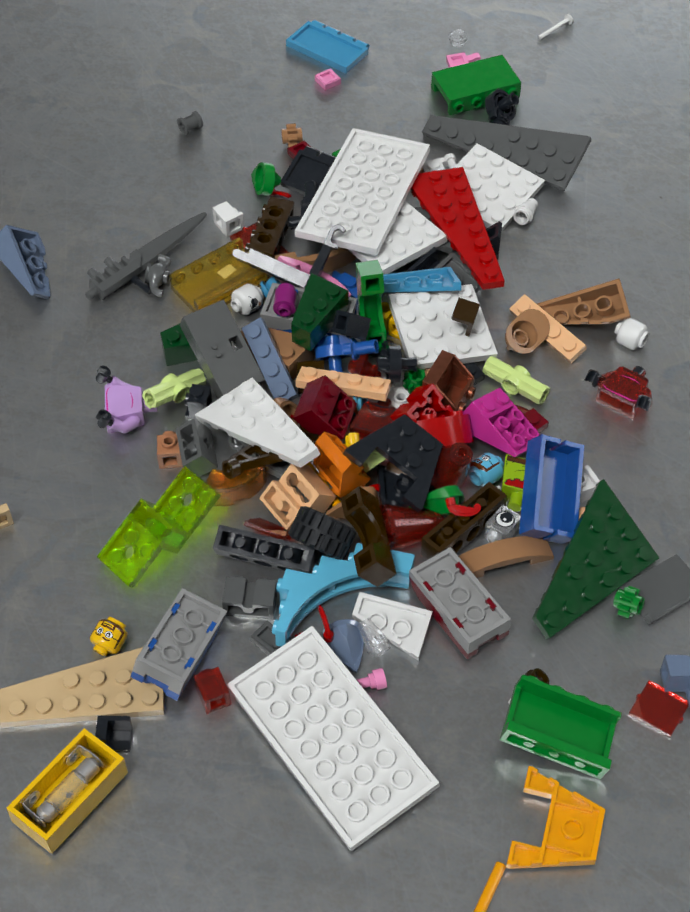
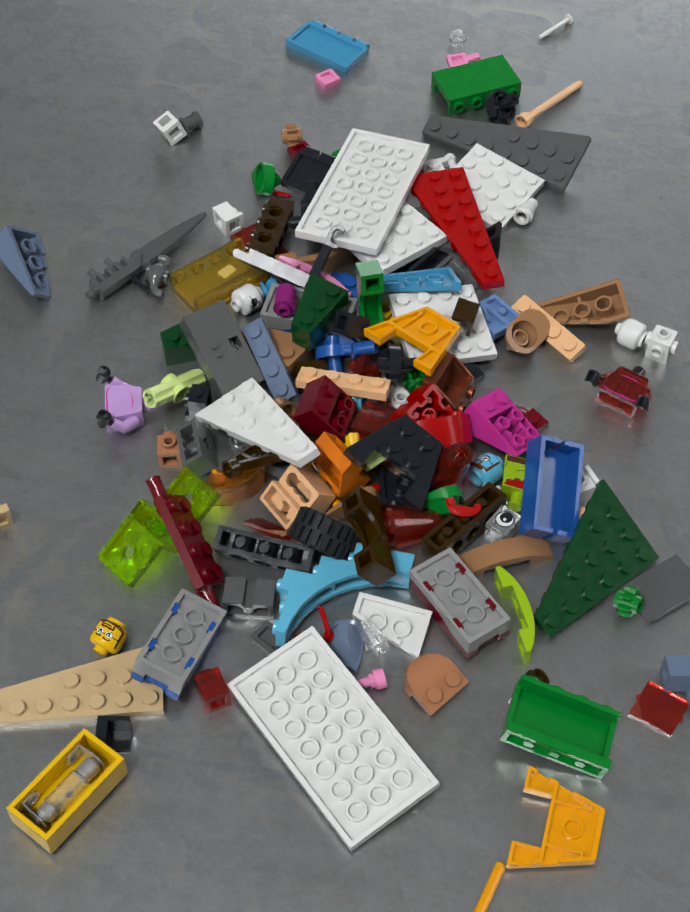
yellowish green piece [482,356,550,405] -> none
none -> dark red plate [145,475,225,608]
none -> white brick [152,111,187,146]
none -> light orange wing [364,306,461,377]
none -> nougat slope [404,654,469,716]
none -> medium blue wing [479,294,519,341]
none -> lime slope [494,566,535,665]
none -> light nougat piece [515,80,583,128]
none -> white brick [644,324,679,365]

